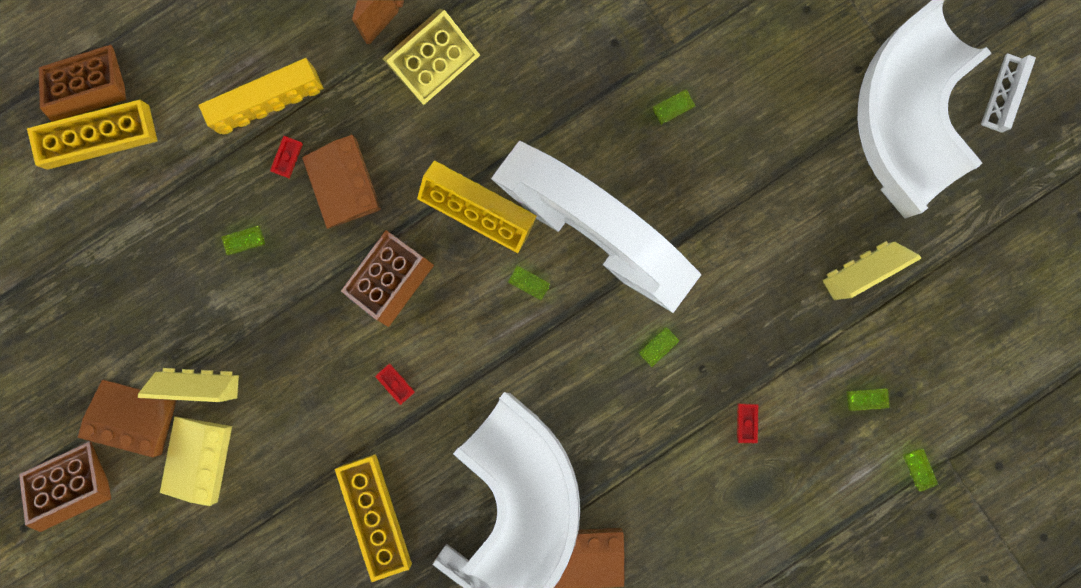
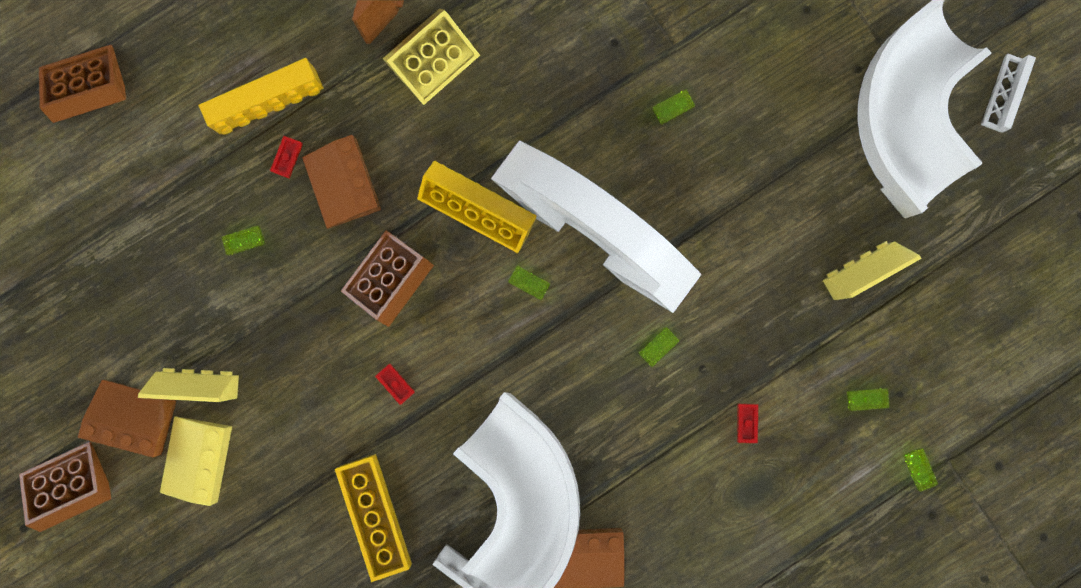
yellow brick [27,100,158,170] -> none

